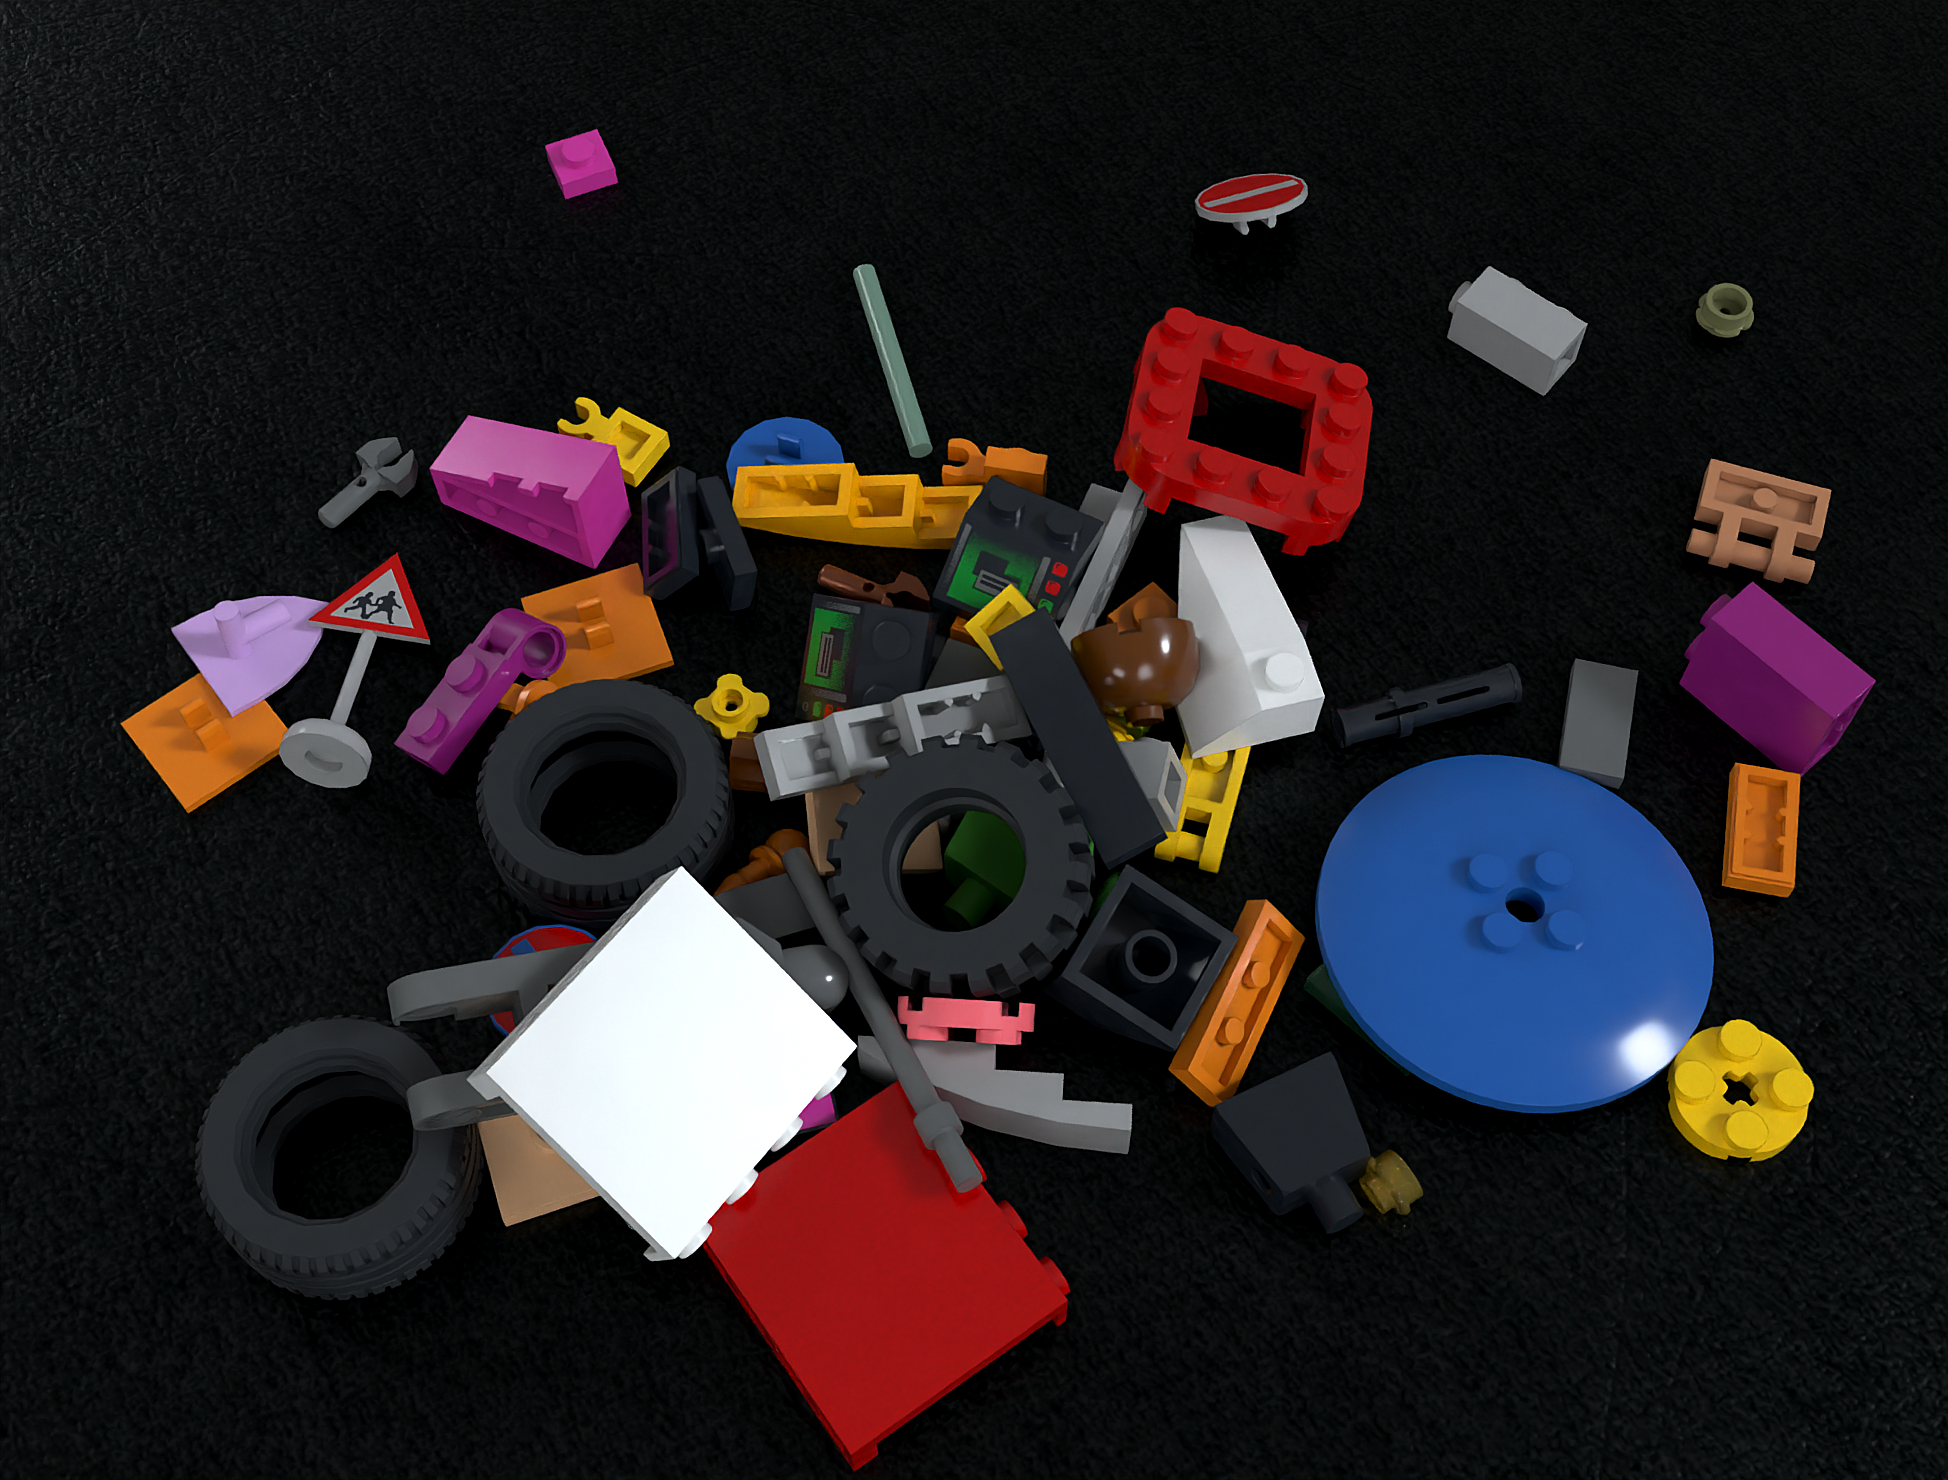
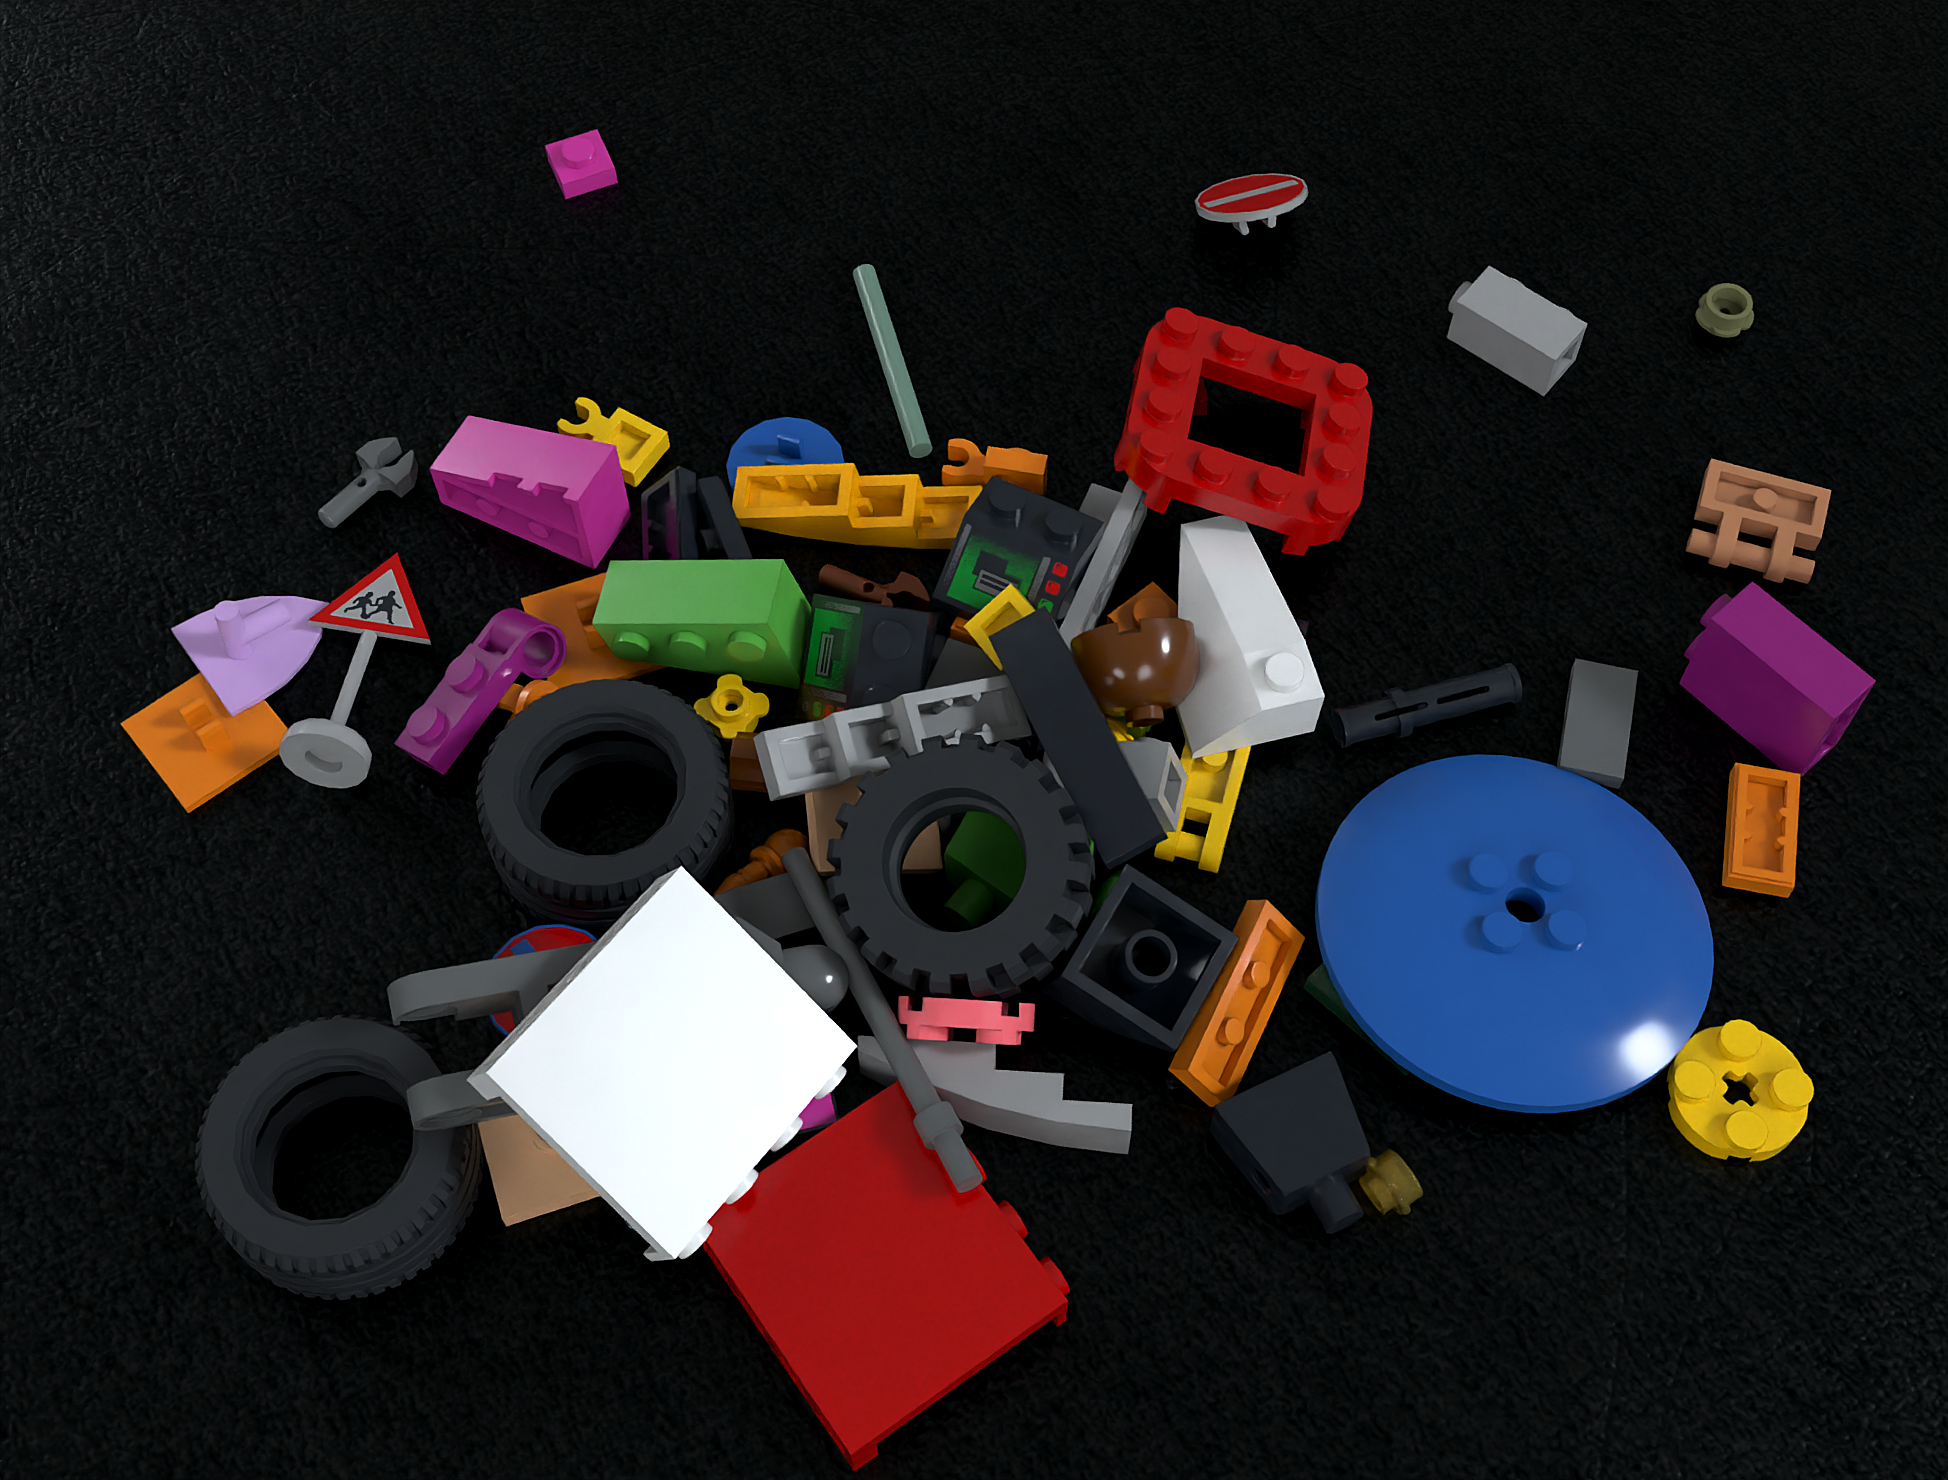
none -> bright green wedge [592,559,811,689]

